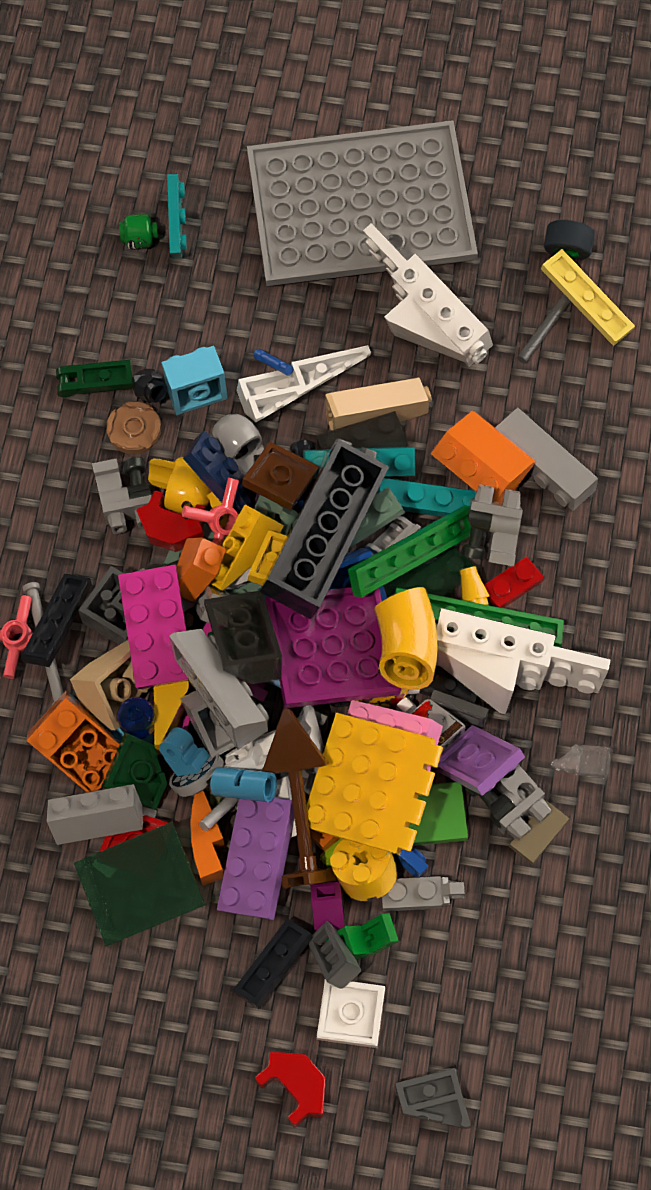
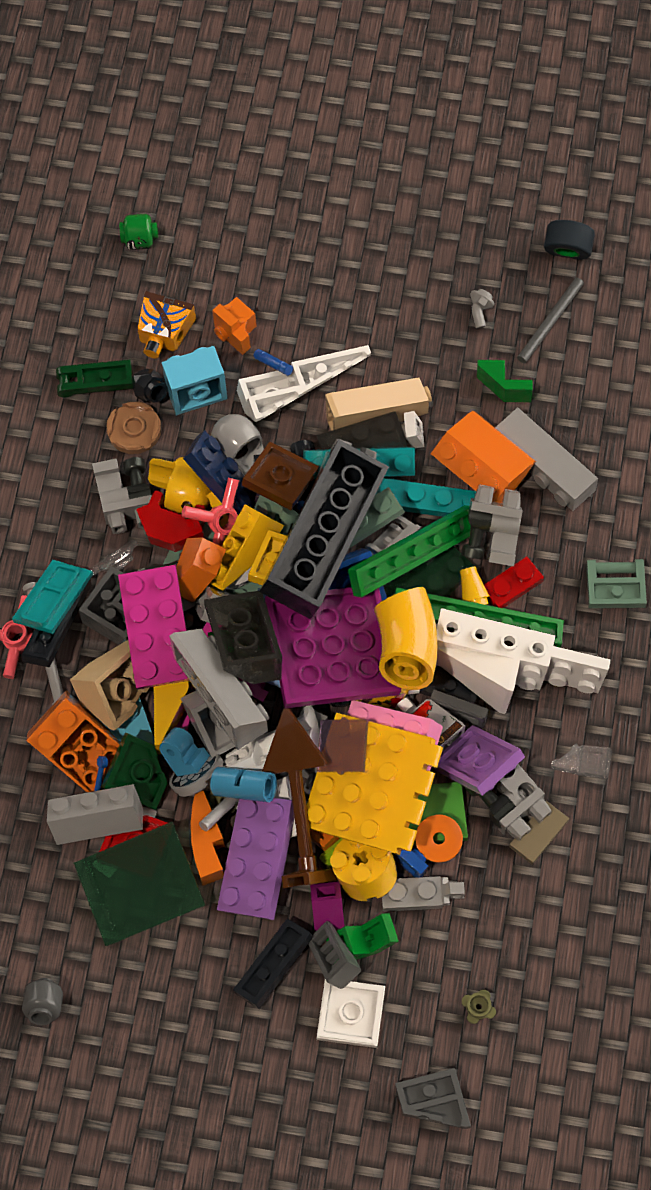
clear blue head [117,697,156,739] -> none
teal wing [167,174,187,259] -> none
light grey plate [247,120,478,286] -> none
red piece [255,1052,326,1128] -> none
white wedge [363,223,493,367] -> none
light yellow plate [541,249,635,346] -> none
none -> teal piece [12,560,93,634]
none -> dark grey head [22,978,63,1026]
none -> clear piece [89,540,139,575]
none -> blue hinge [94,756,108,791]
none -> torso [138,291,196,359]
none -> orange brick [212,297,257,355]
none -> piece [317,717,368,775]
none -> white plate [401,411,424,449]
none -> orange piece [415,815,463,863]
none -> olive plate [462,990,496,1024]
none -> light grey plate [470,289,494,329]
none -> green slope [477,360,533,402]
none -> sand green plate [586,559,647,608]

